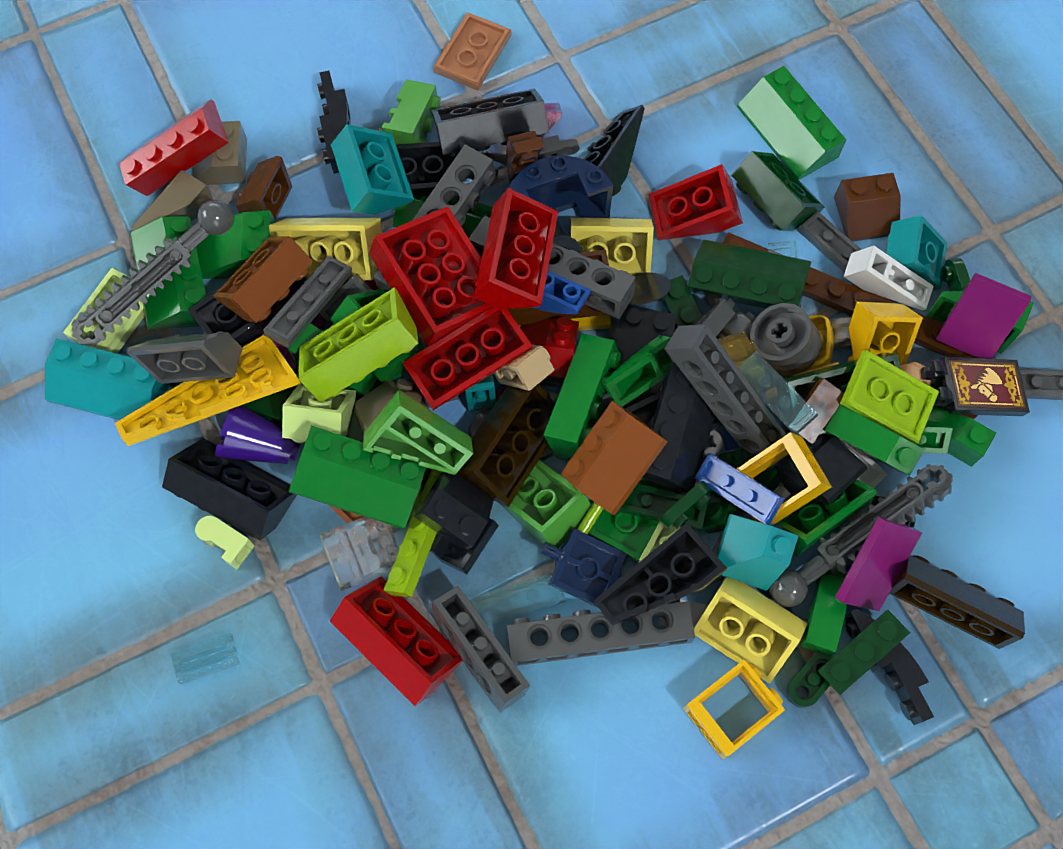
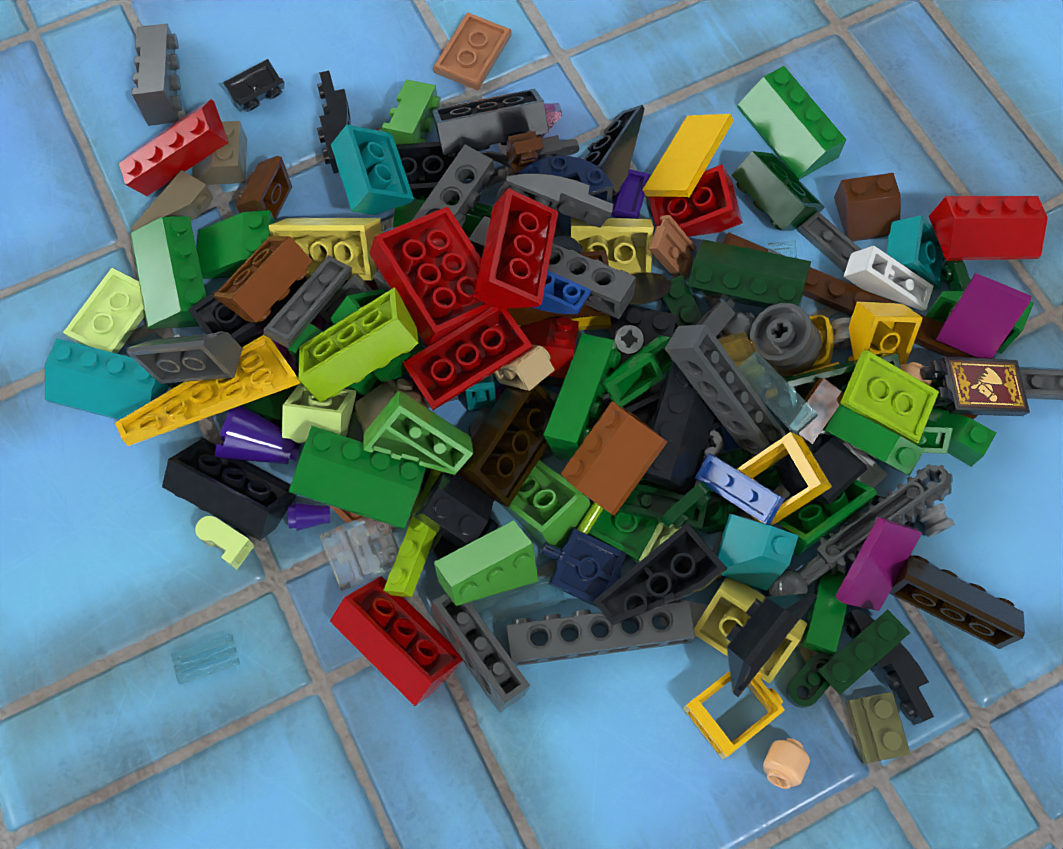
dark grey gear [71,199,234,346] -> none
none -> dark grey wedge [132,23,182,126]
none -> black bracket [223,59,285,112]
none -> dark purple cone [288,502,330,531]
none -> bright green wedge [434,520,538,606]
none -> dark grey slope [497,174,613,228]
none -> dark purple tile [612,169,651,219]
none -> light grey wheel [614,325,644,354]
none -> yellow tile [643,114,734,197]
none -> nougat plate [649,215,696,279]
none -> black wedge [726,592,818,697]
none -> light nougat head [763,738,810,789]
none -> olive plate [846,692,911,764]
none -> light grey wheel [916,503,955,538]
none -> red slope [929,196,1048,261]

